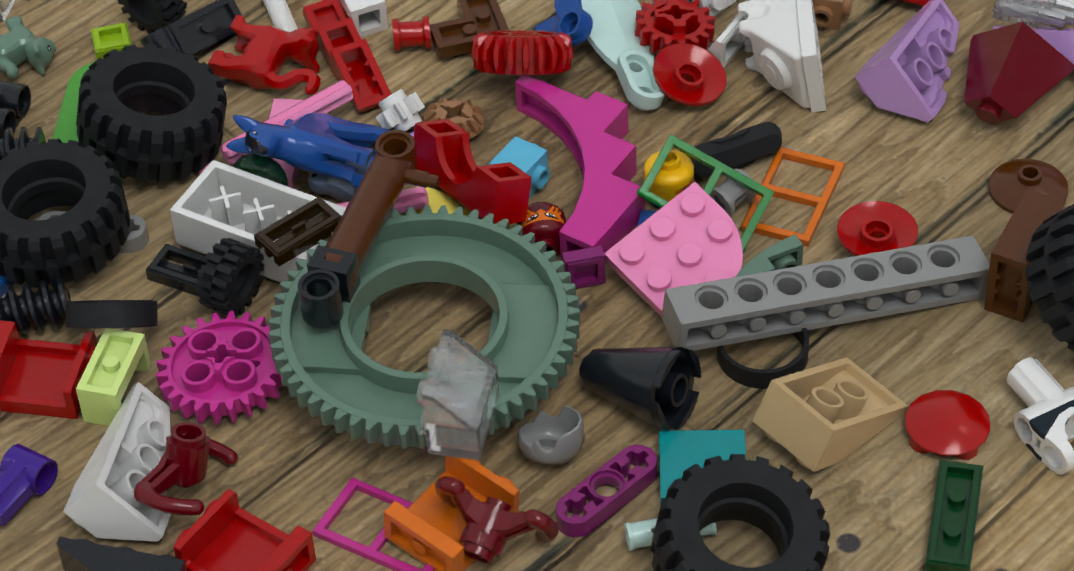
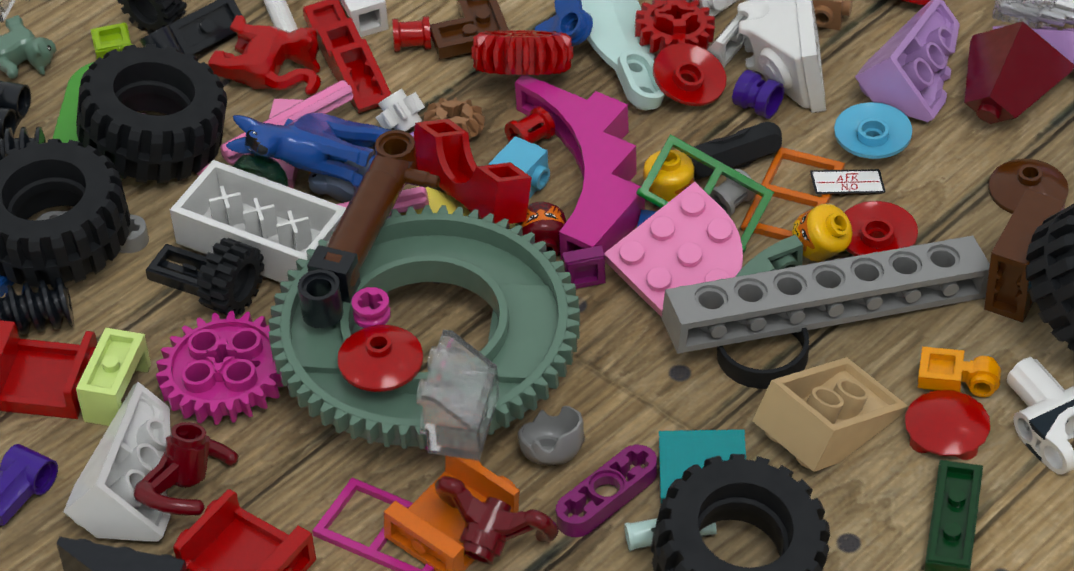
black tyre [66,300,158,328] -> none
dark brown tile [254,197,342,267] -> none
black cone [579,347,701,431] -> none
none -> red dish [338,325,423,392]
none -> dark pink bush [351,287,391,328]
none -> red bush [505,106,556,143]
none -> dark purple wheel [732,70,785,119]
none -> yellow head [792,204,852,262]
none -> white sticker [810,169,886,194]
none -> medium azure dish [834,102,912,159]
none -> light orange plate [918,346,1001,397]

